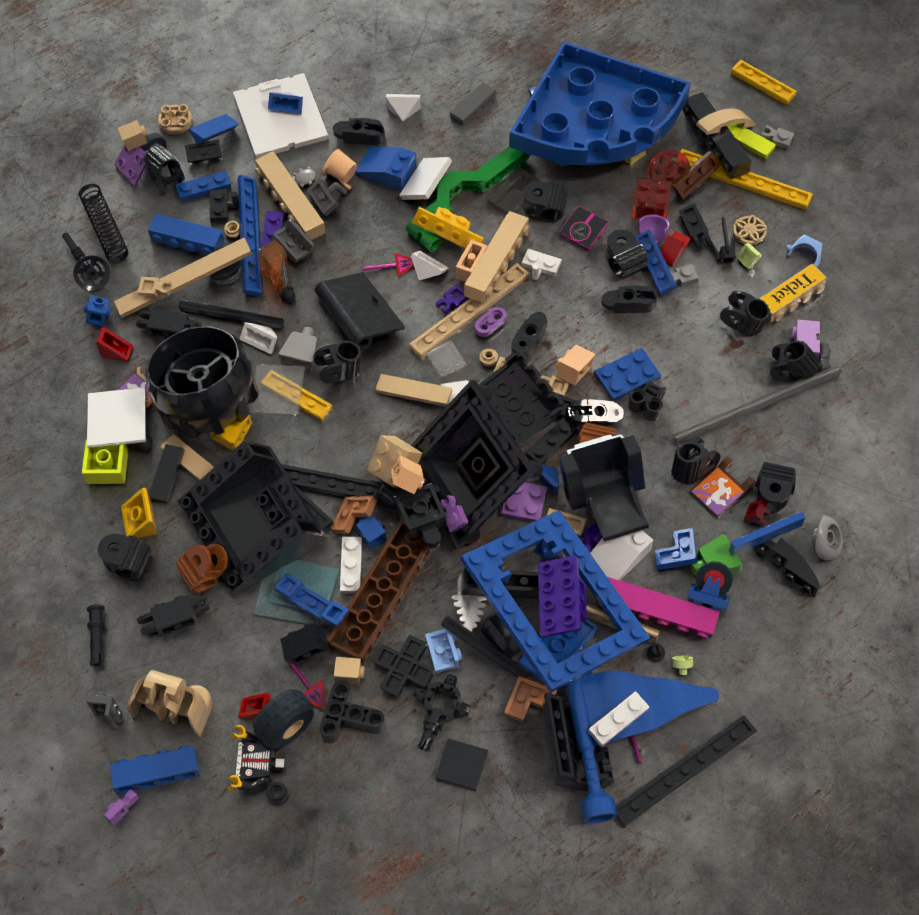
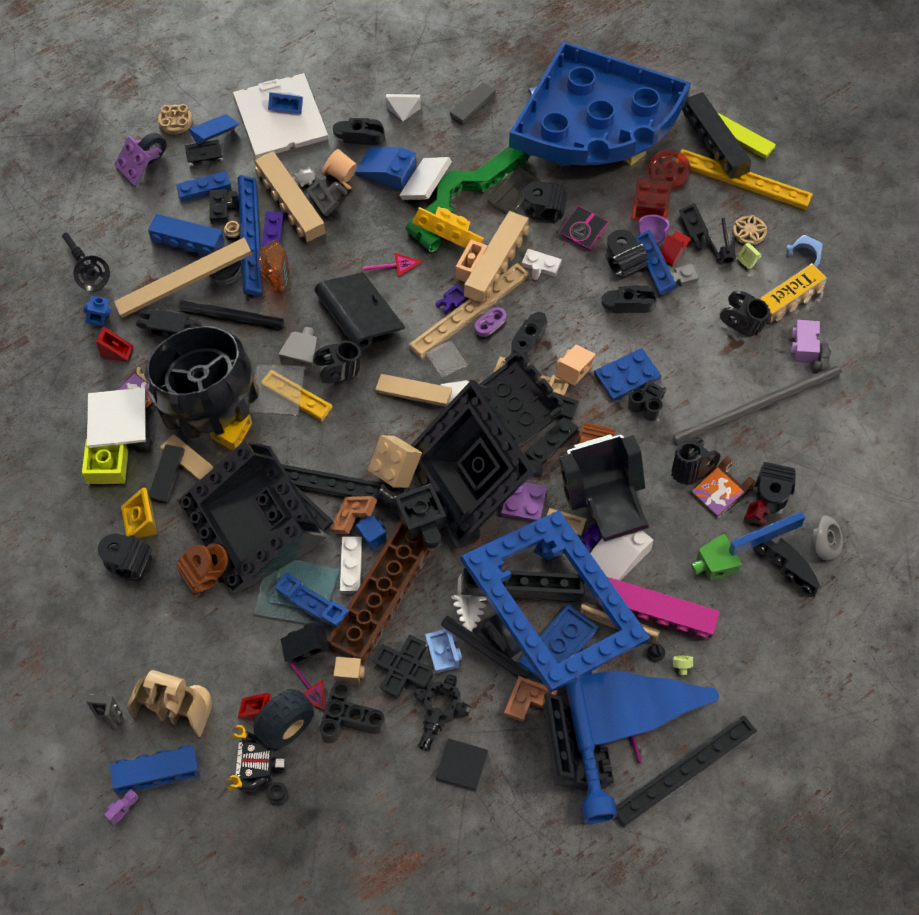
black piece [78,184,129,263] -> none
black pin [87,604,105,667] -> none
tan brick [118,120,148,151] -> none
tan plate [137,277,172,297] -> none
black hinge [137,595,210,637] -> none
black piece [144,145,185,193] -> none
white slope [239,322,277,354] -> none
dark grey bracket [271,219,314,264] -> none
black piece [280,286,296,302] -> none
light nougat brick [391,455,425,494] -> none
white slope [411,251,449,281] -> none
medium lavender plate [441,495,469,532] -> none
tan plate [480,349,498,367] -> none
blue slope [538,464,559,496] -> none
dark purple bracket [538,555,587,637] -> none
piece [565,399,624,425] -> none
white plate [588,691,649,747] -> none
plate [655,528,698,570] -> none
reddish brown plate [671,151,720,199] -> none
plate [687,561,733,611] -> none
tan slope [696,108,756,135] -> none
yellow tile [731,60,797,105] -> none
light grey plate [761,125,794,150] -> none
black piece [770,340,821,382] -> none

